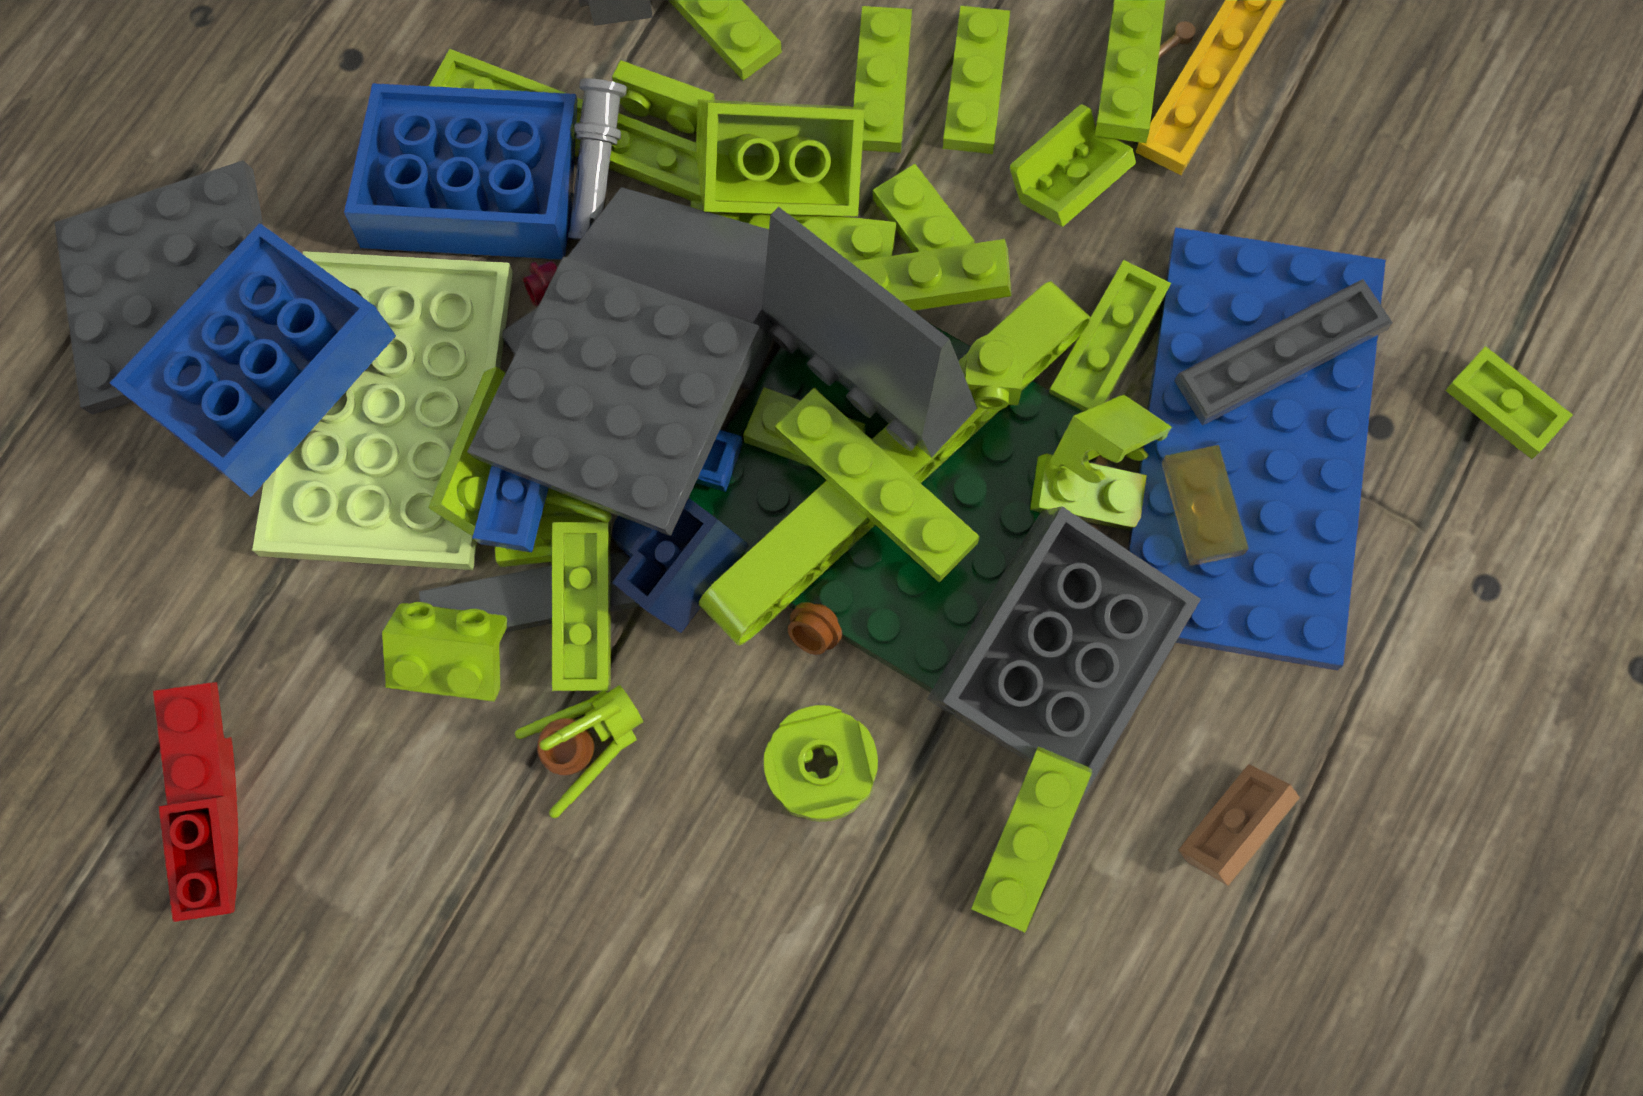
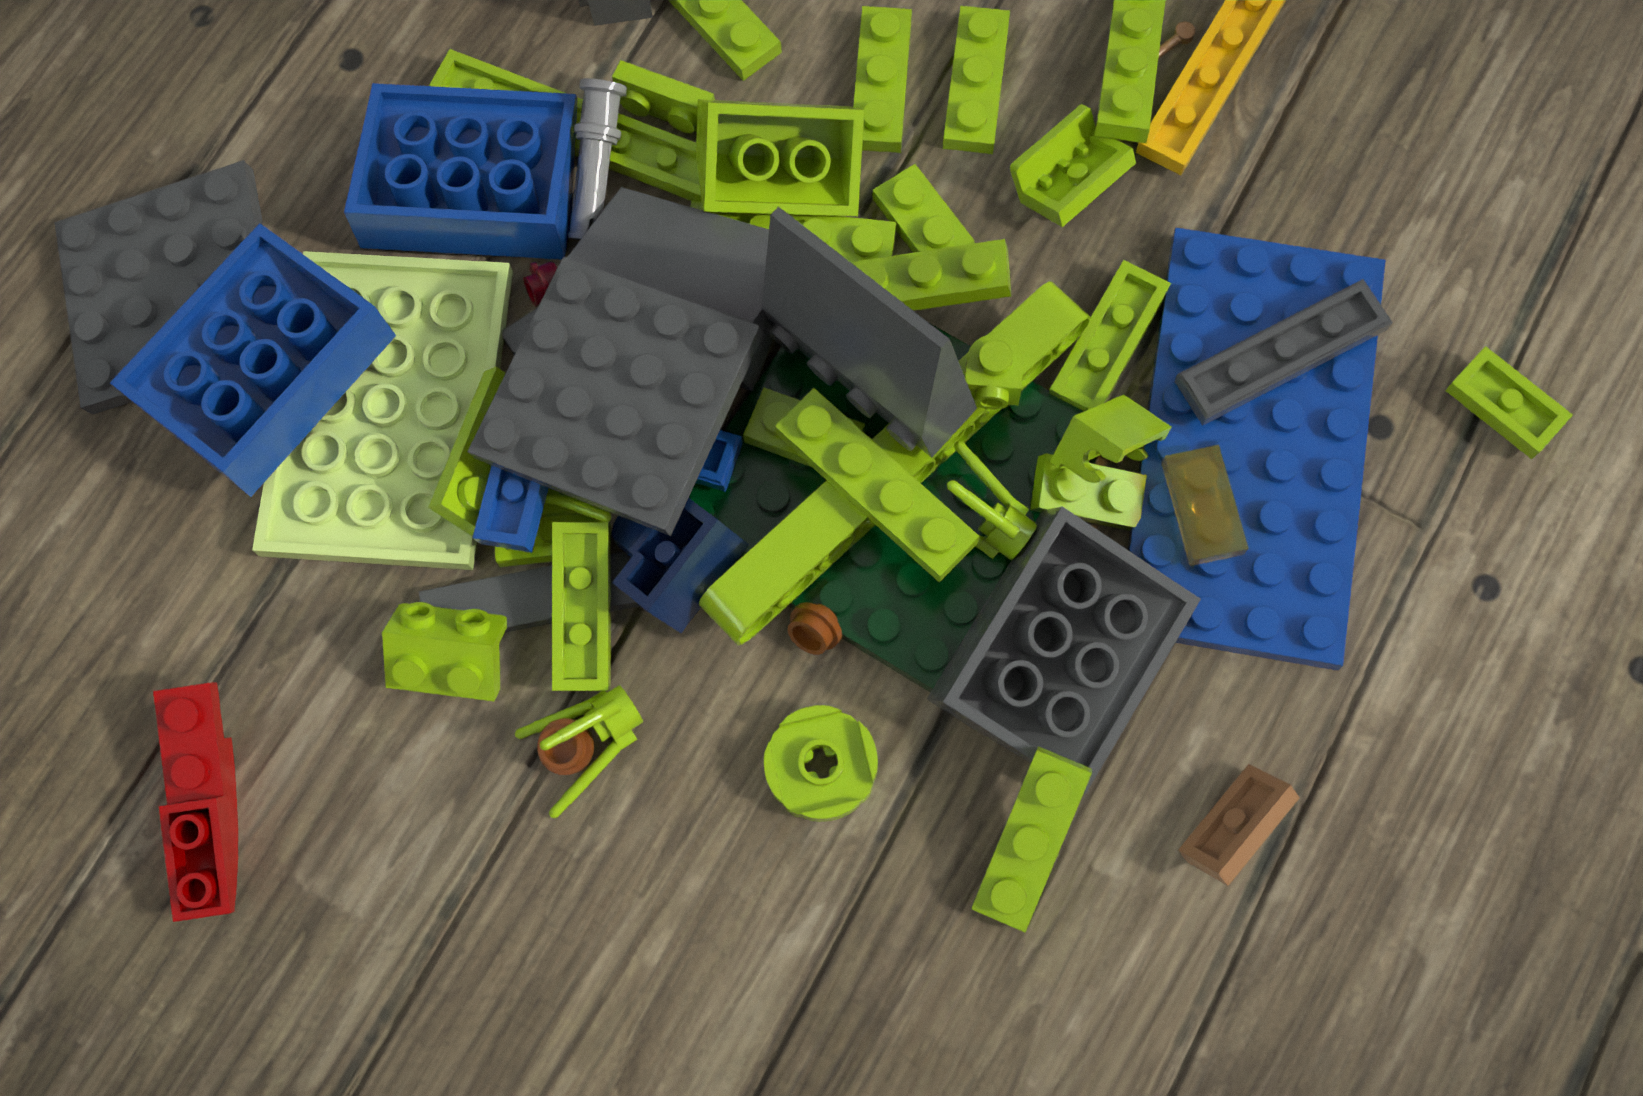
none -> lime plant [947,441,1037,560]

